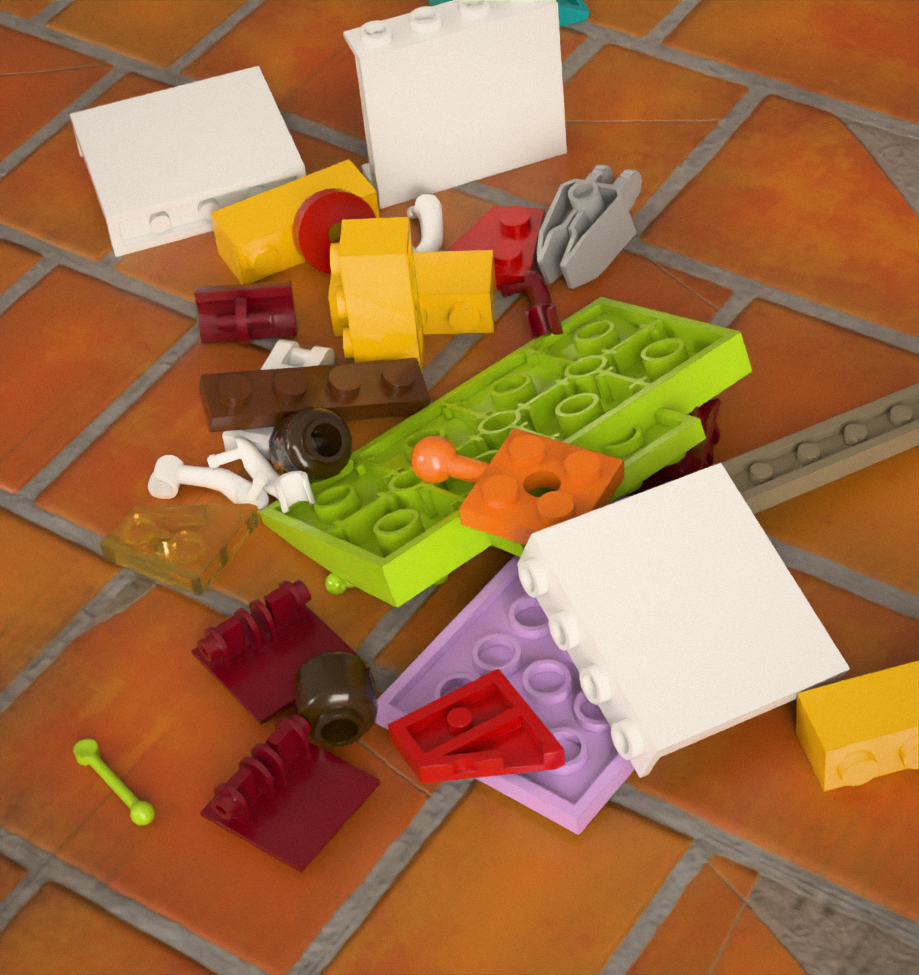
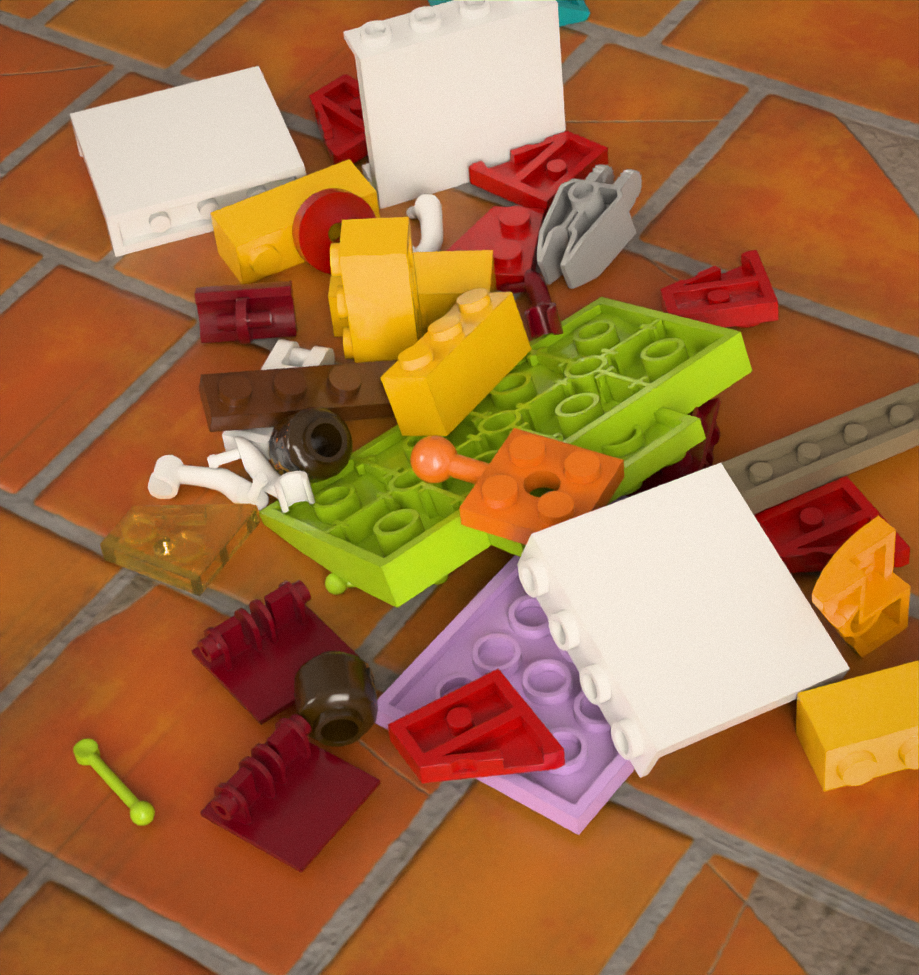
none -> red wing [309,73,368,165]
none -> yellow brick [380,288,532,436]
none -> red wing [469,131,609,217]
none -> red wing [660,250,779,328]
none -> red wing [754,476,910,573]
none -> light orange slope [812,516,911,658]

